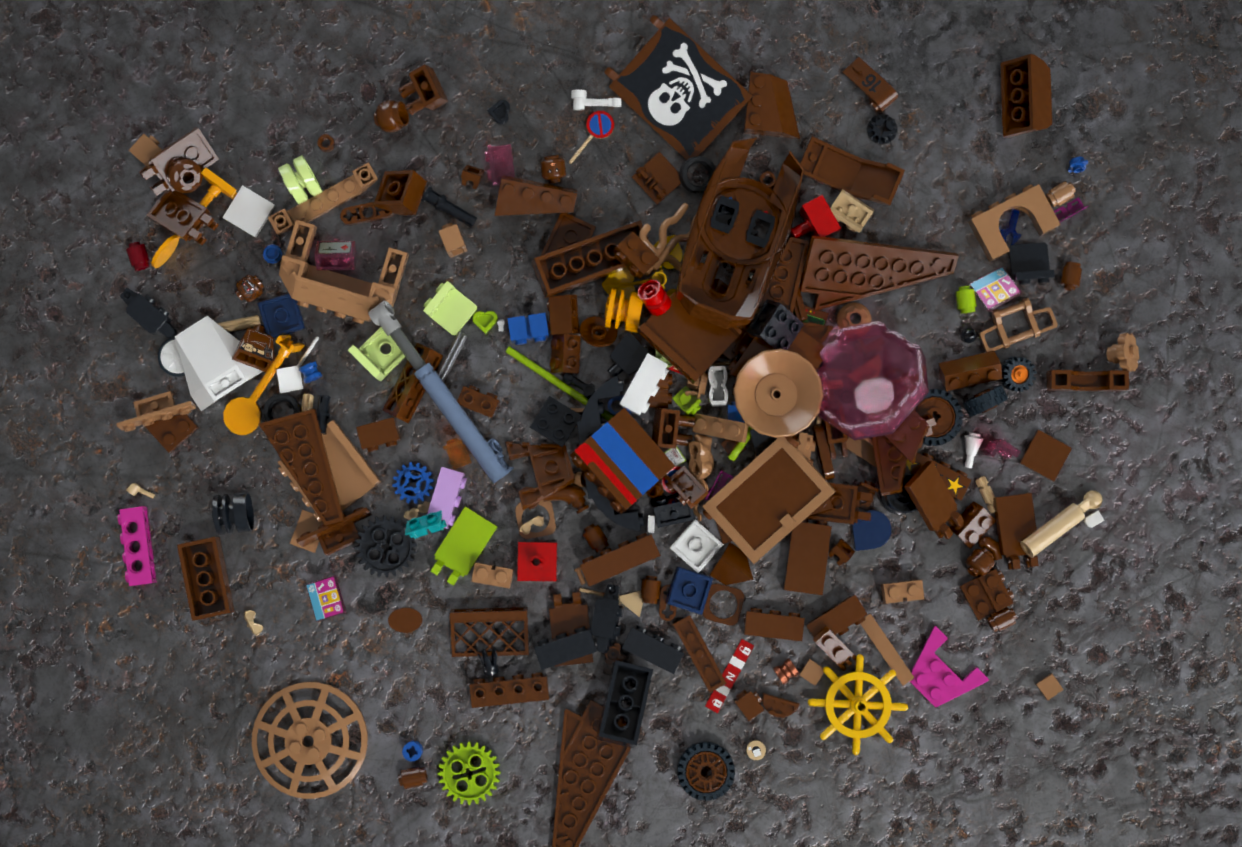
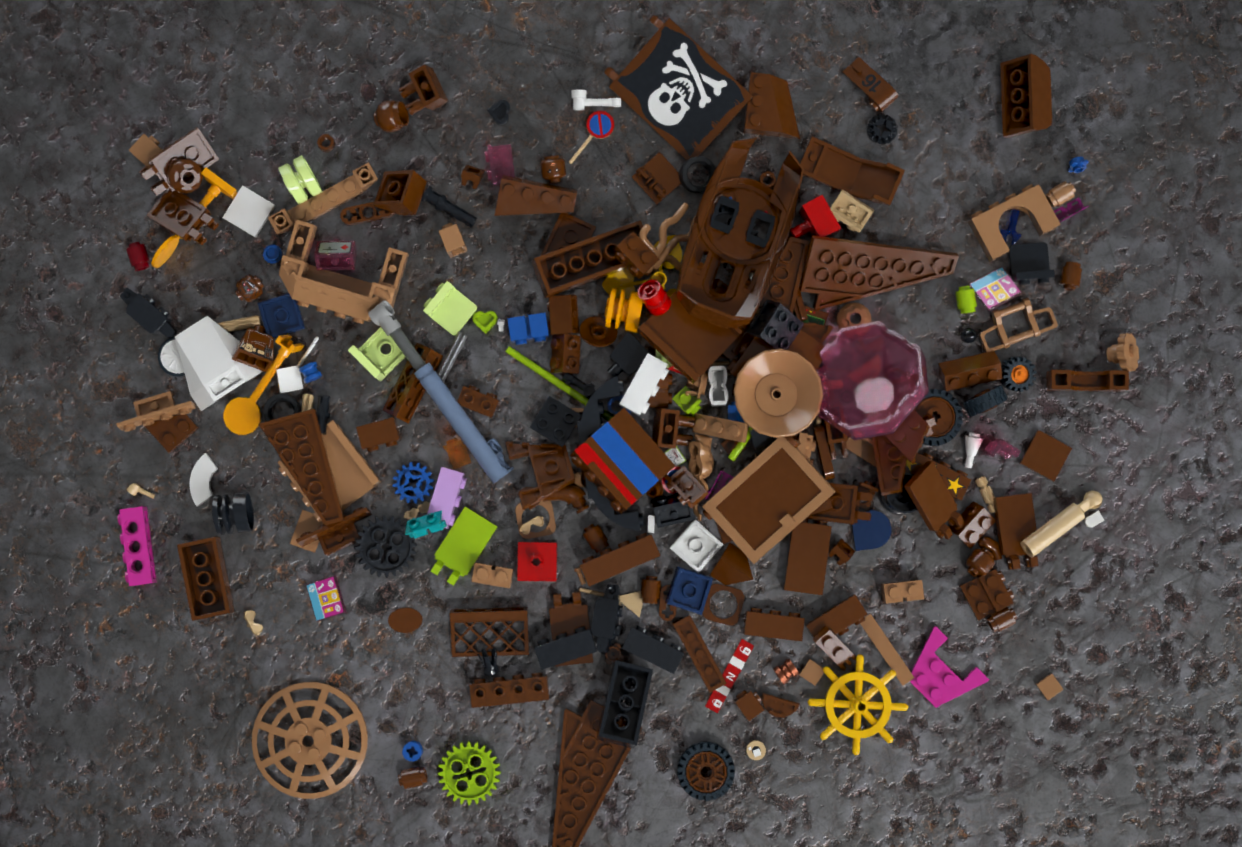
none -> white tile [190,453,218,507]

